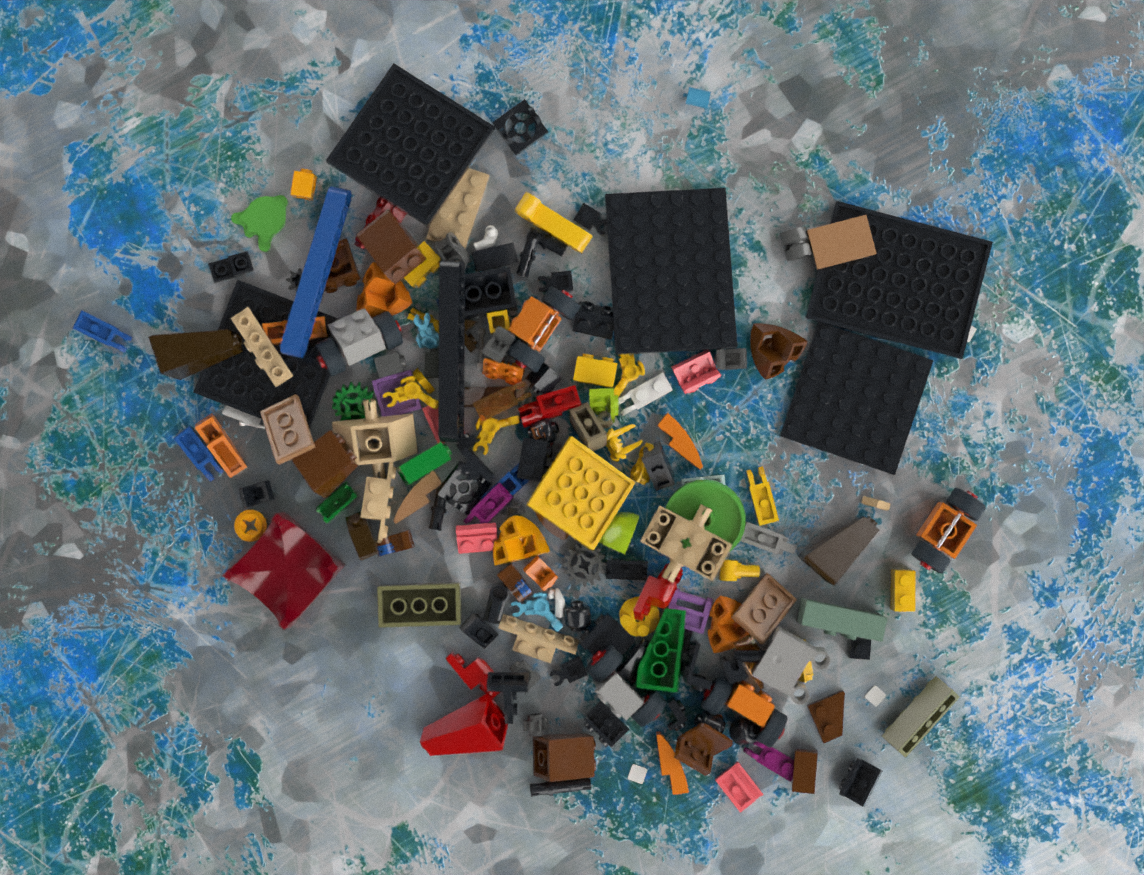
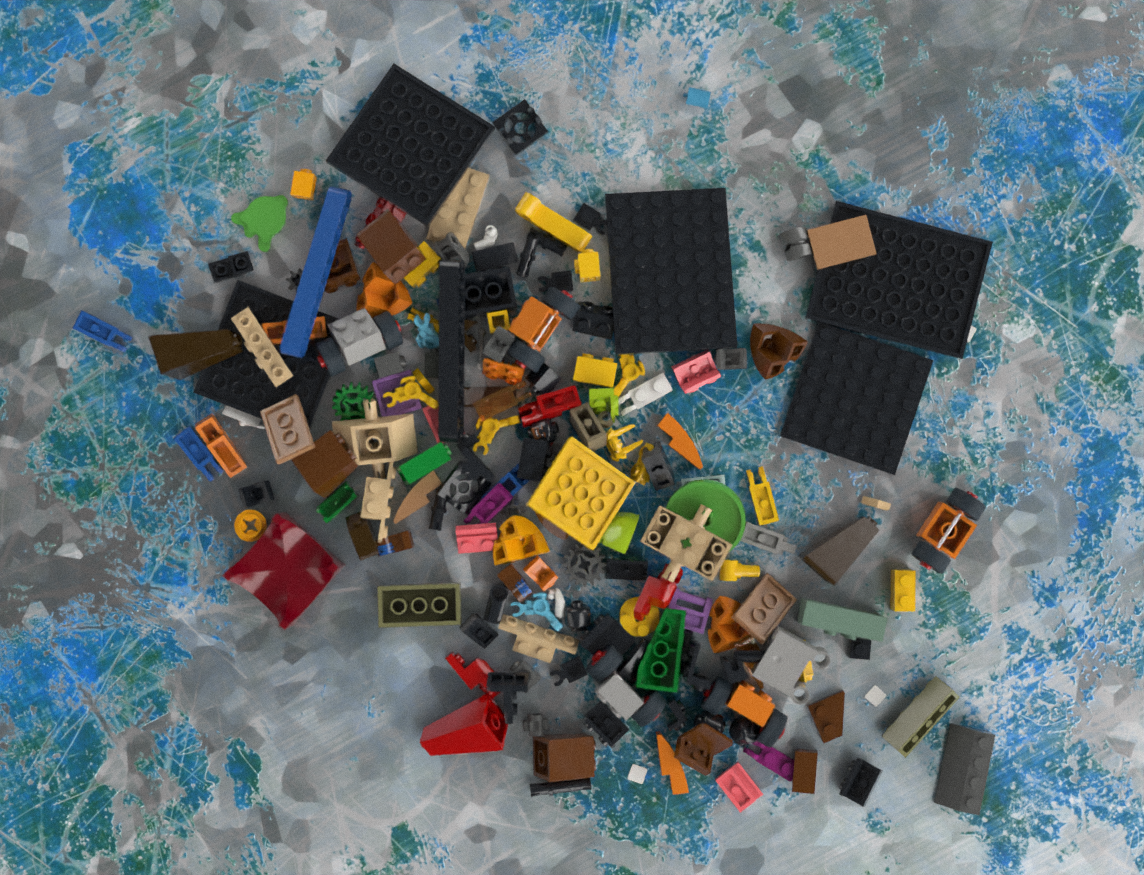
none -> yellow brick [574,249,601,283]
none -> dark grey slope [934,723,995,815]

